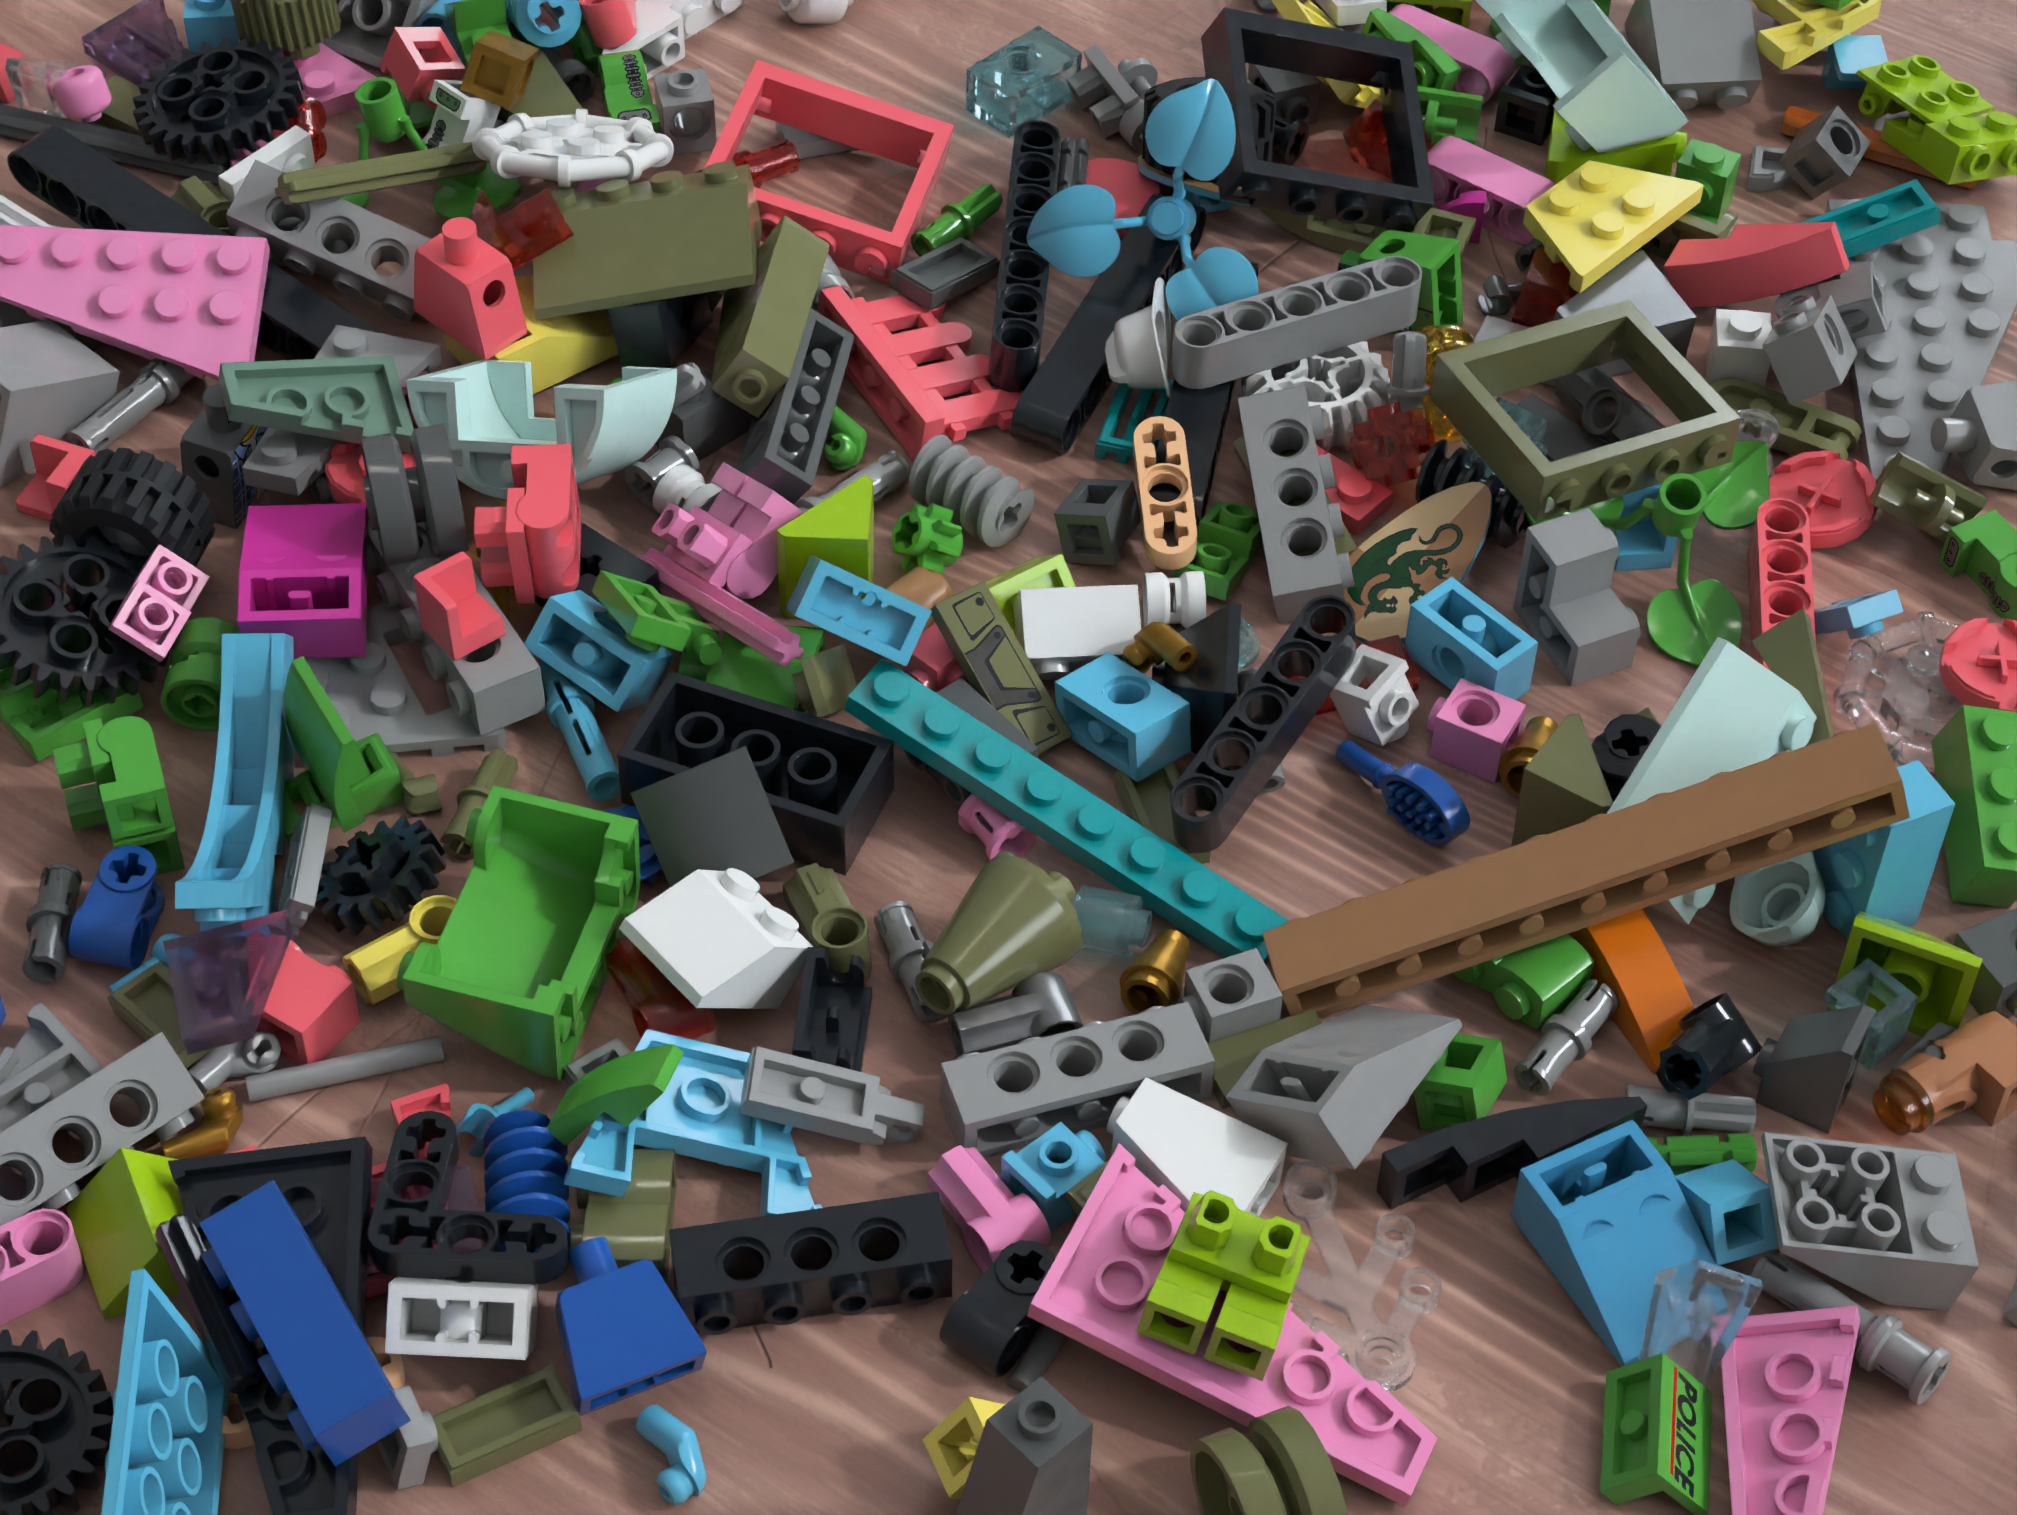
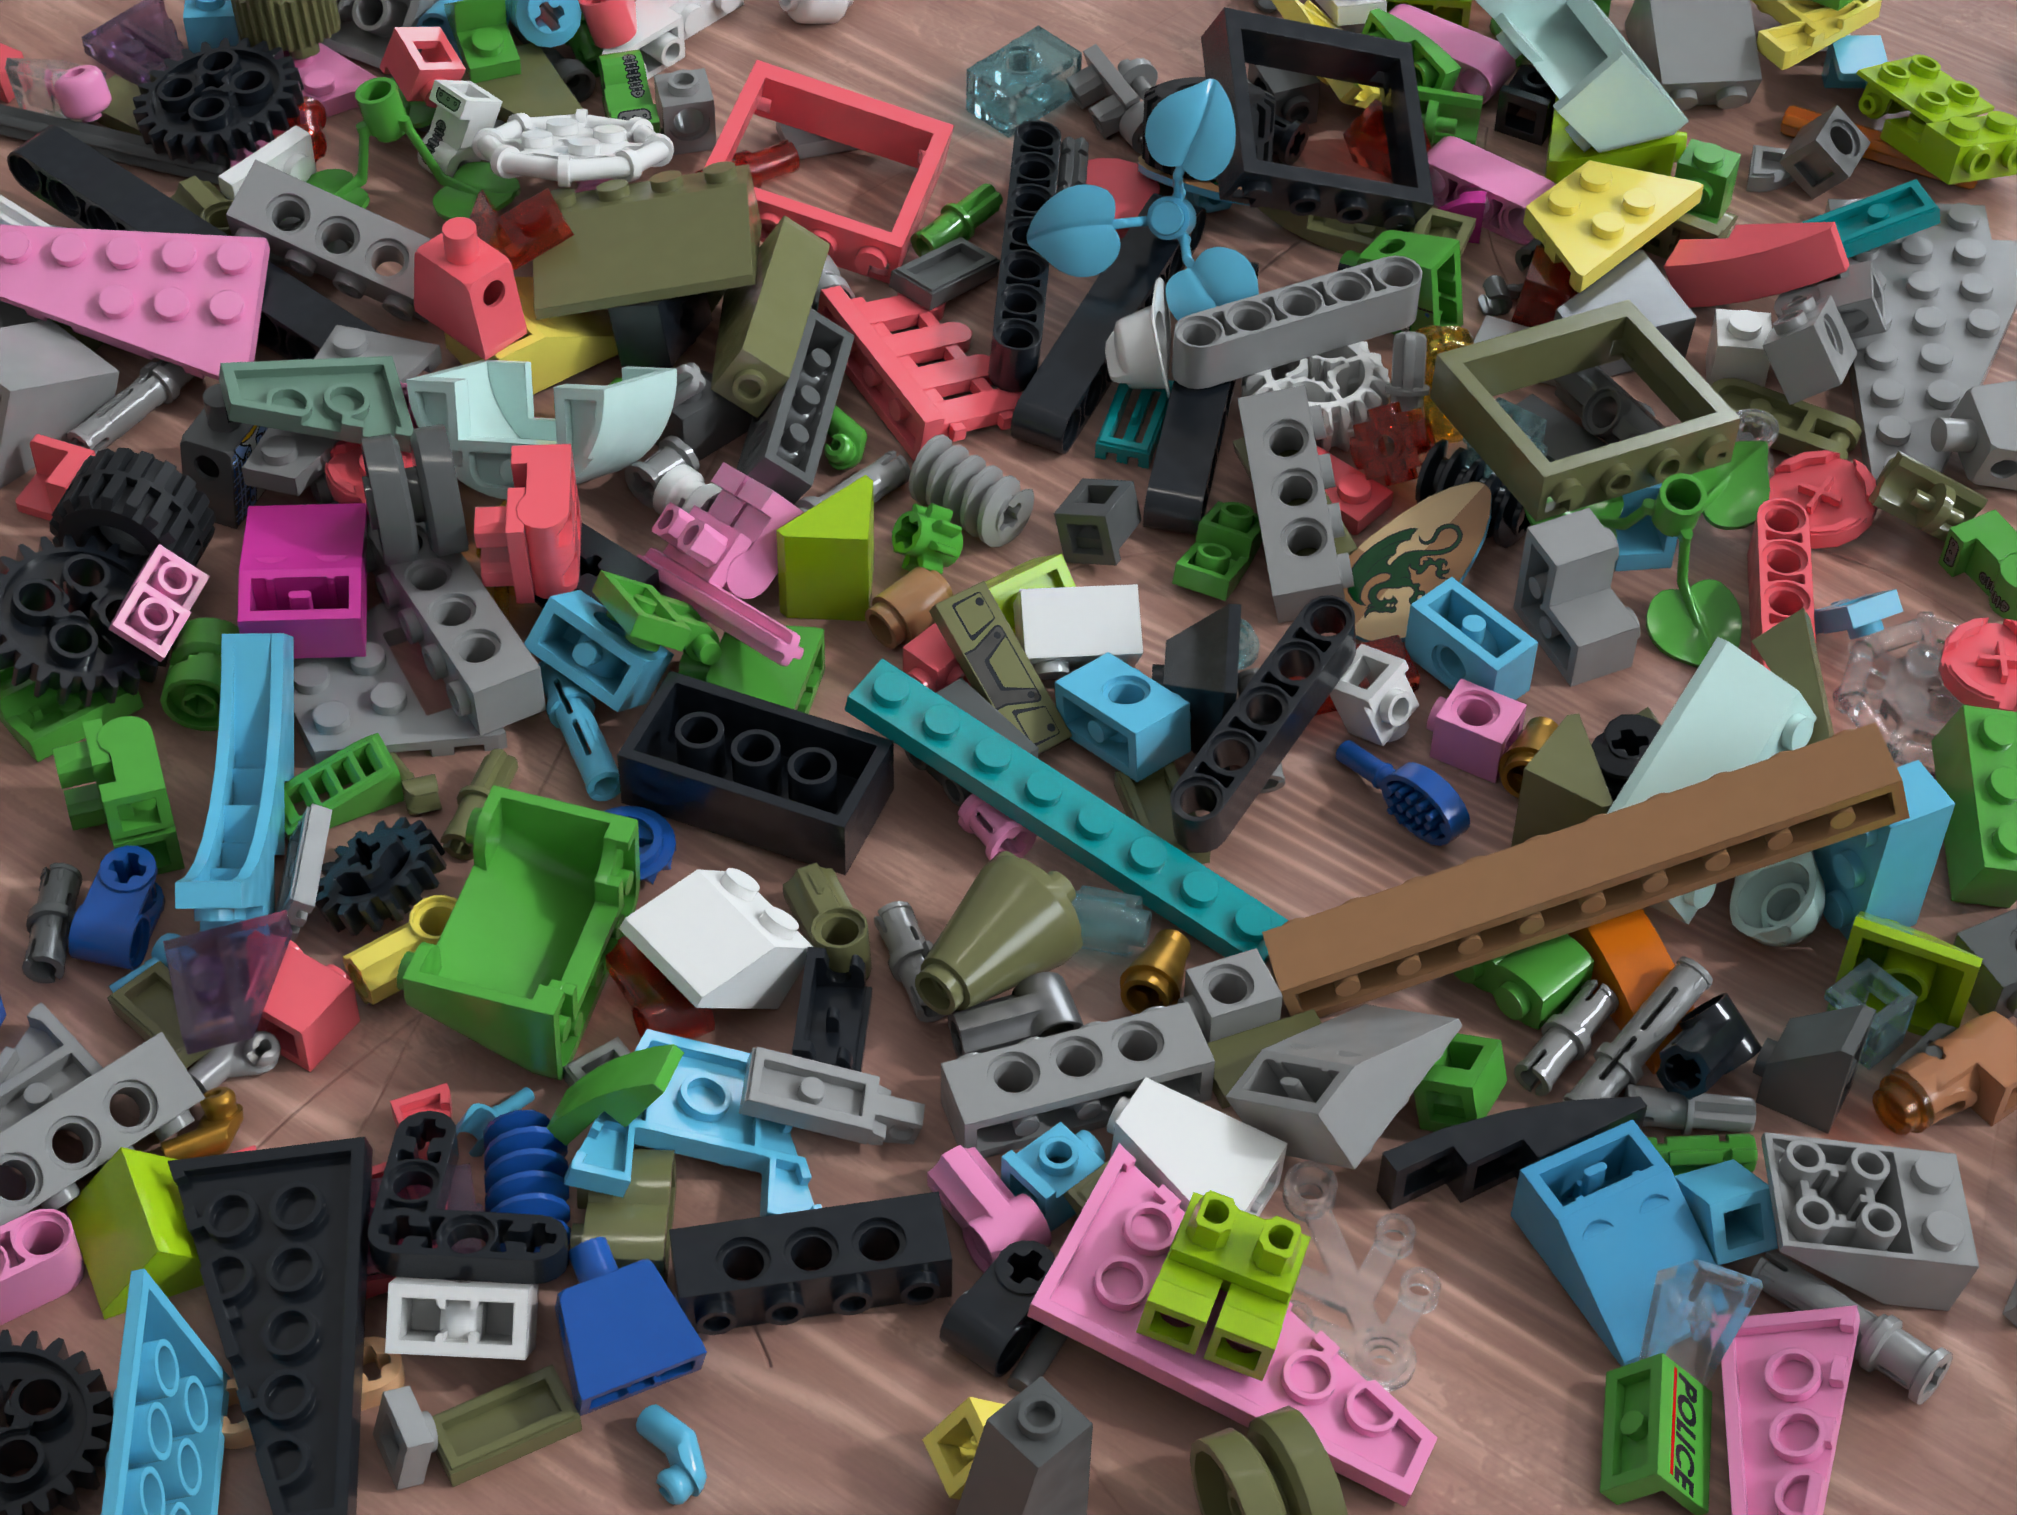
black axle [155,1214,262,1394] -> none
blue brick [199,1180,411,1466] -> none
light grey bar [245,1036,444,1102] -> none
olive axle [275,142,486,206] -> none
bright green slope [284,656,371,833] -> none
coral panel [413,552,506,661] -> none
pearl gold brick [460,30,540,110] -> none
dark grey slope [630,746,794,887] -> none
medium azure window [786,555,932,667] -> none
olive slope [791,644,857,717] -> none
pearl gold arm [1123,622,1198,673] -> none
light nougat beam [1133,416,1197,570] -> none
white wheel [1142,571,1206,629] -> none
none -> light grey pin [1563,956,1713,1102]

